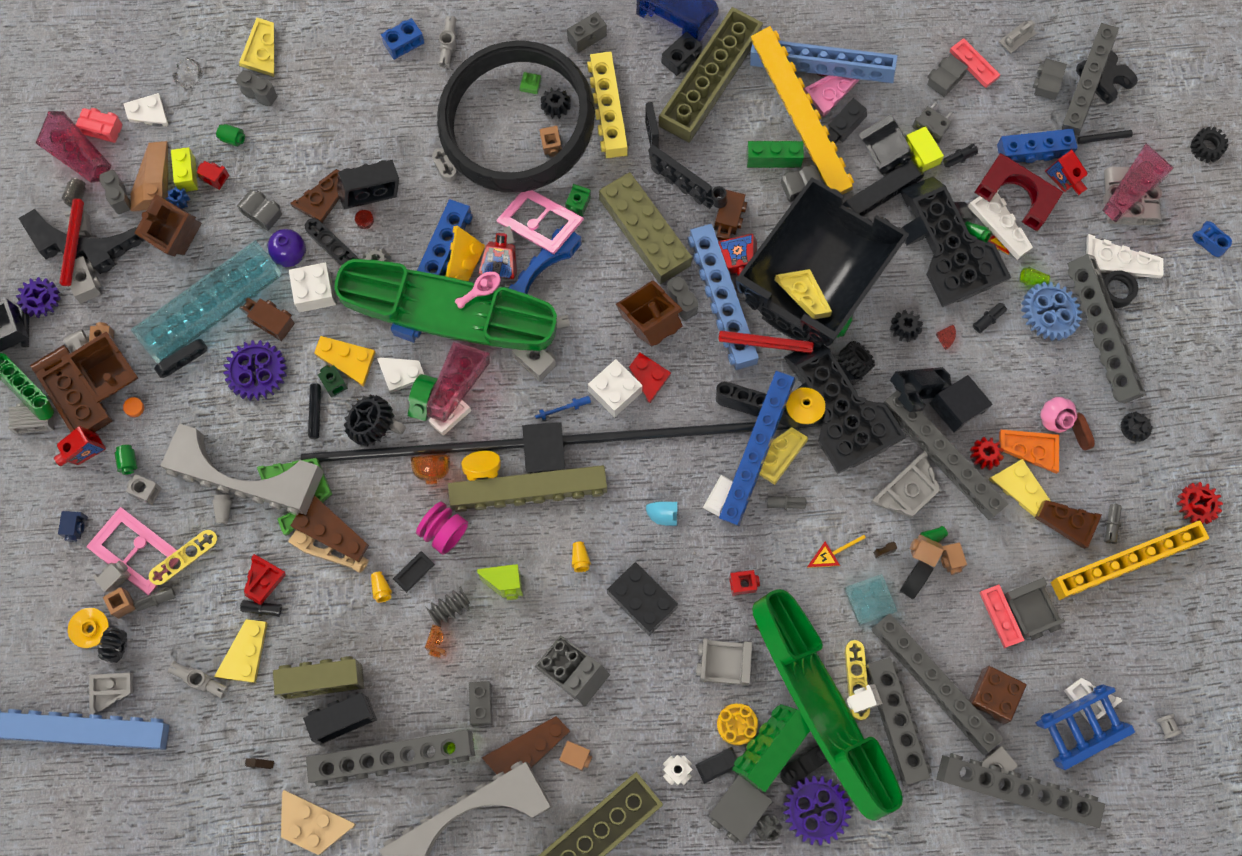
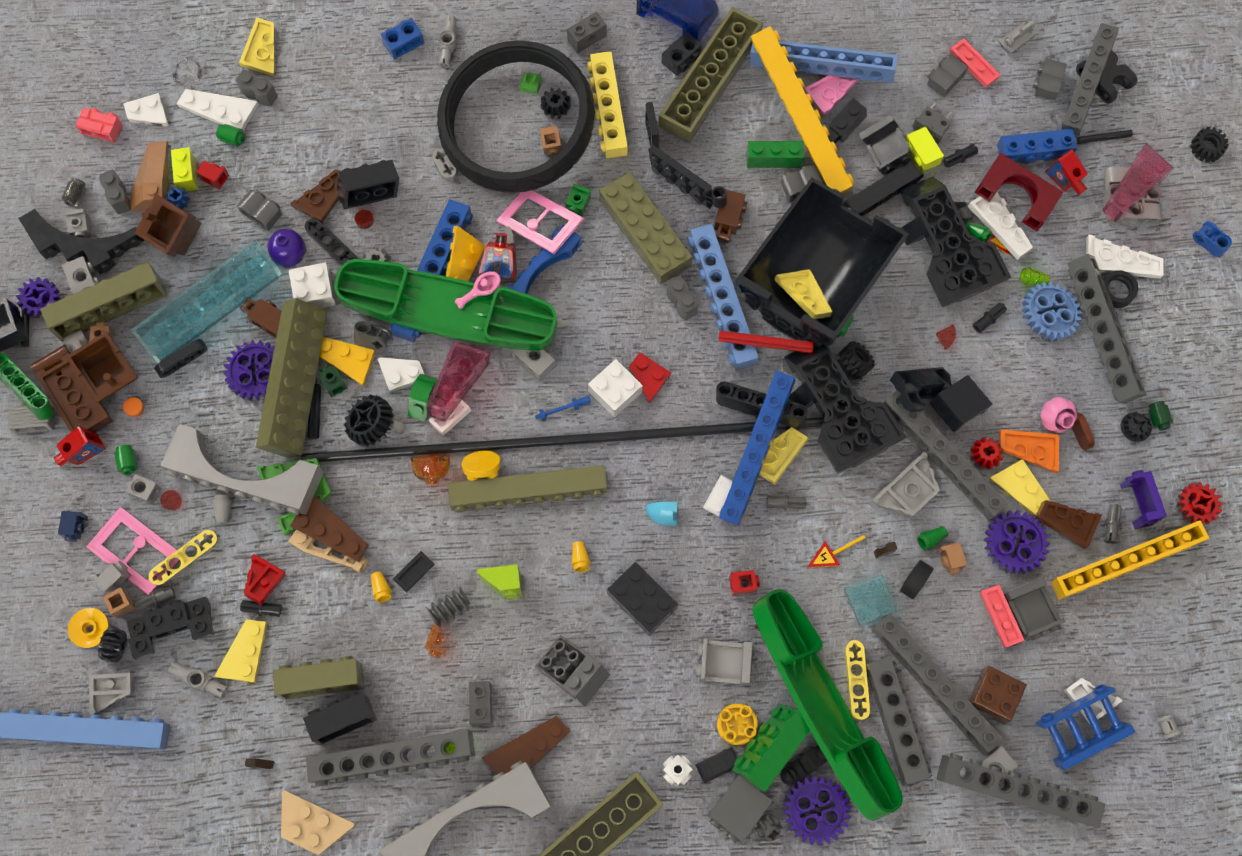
clear pink wedge [36,111,111,182] -> none
red axle [59,199,84,287] -> none
dark pink wheel [416,502,469,555] -> none
black brick [522,422,565,474] -> none
medium nougat brick [559,741,592,771] -> none
reddish brown piece [616,280,683,347] -> none
torso [719,234,757,276] -> none
yellow dish [786,388,825,424] -> none
white brick [847,684,882,713] -> none
black gear [890,309,923,343] -> none
medium nougat brick [910,534,944,567] -> none
none -> olive brick [40,262,168,342]
none -> black bracket [126,597,214,660]
none -> clear red tile [160,490,182,511]
none -> white wing [177,89,259,131]
none -> olive brick [255,298,328,458]
none -> dark grey piece [354,321,392,352]
none -> dark purple gear [984,510,1050,574]
none -> dark purple panel [1120,470,1167,530]
none -> dark green brick [1148,401,1173,431]

